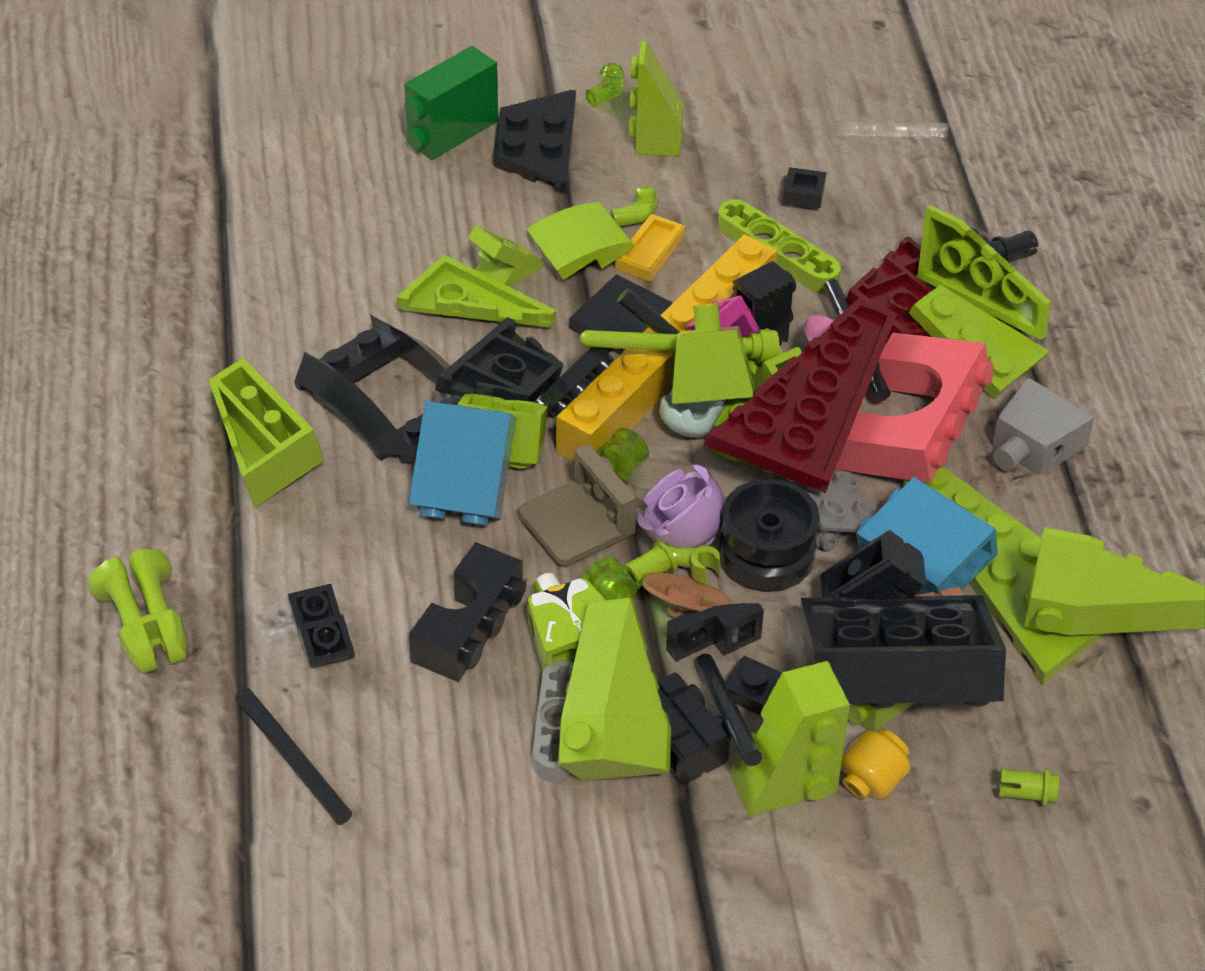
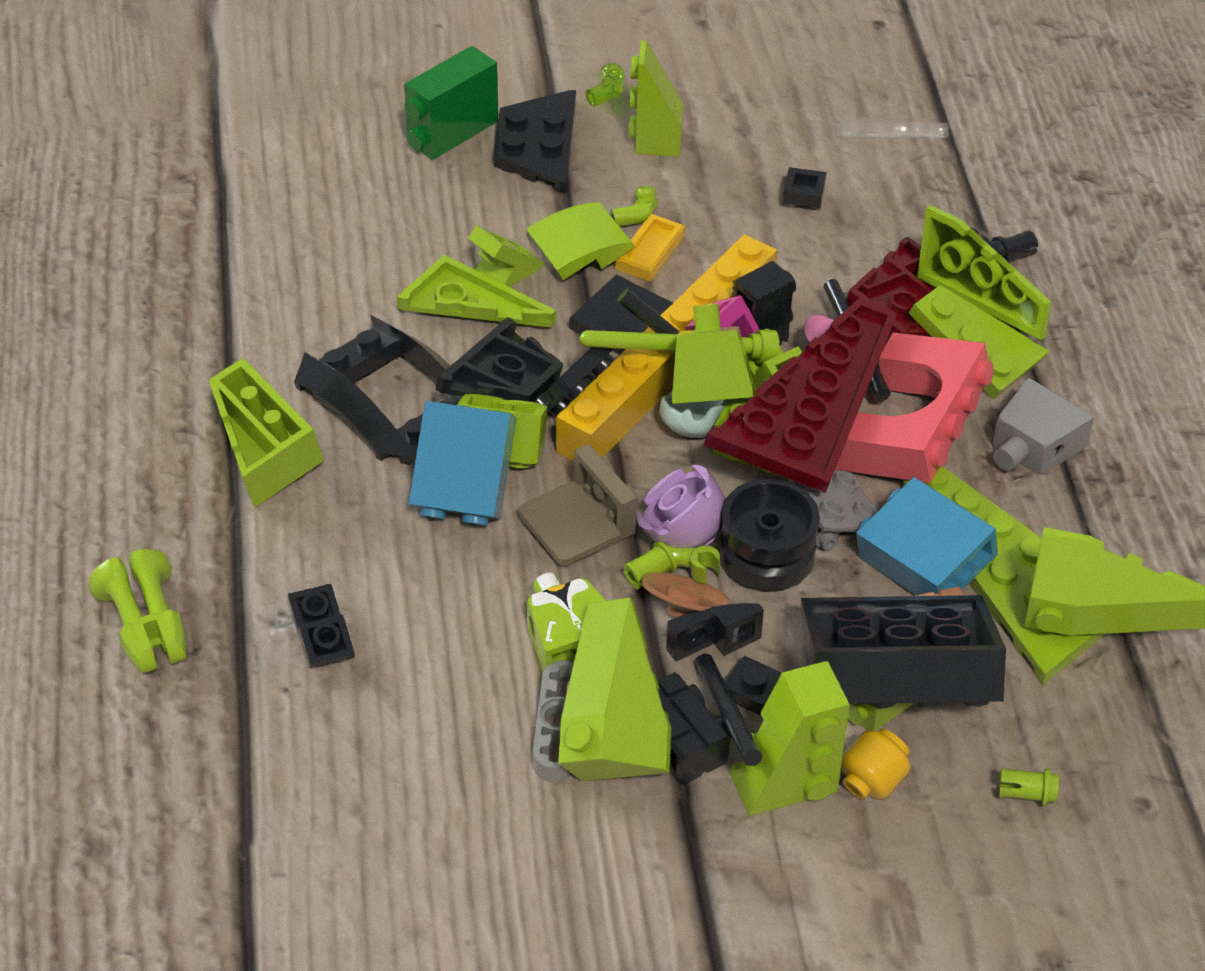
black bar [235,688,352,825] -> none
black arch [409,542,526,682] -> none
clear neon green wheel [582,557,637,601] -> none
clear neon green wheel [596,428,649,482] -> none
lime beam [717,199,841,293] -> none
black brick [820,530,926,597] -> none

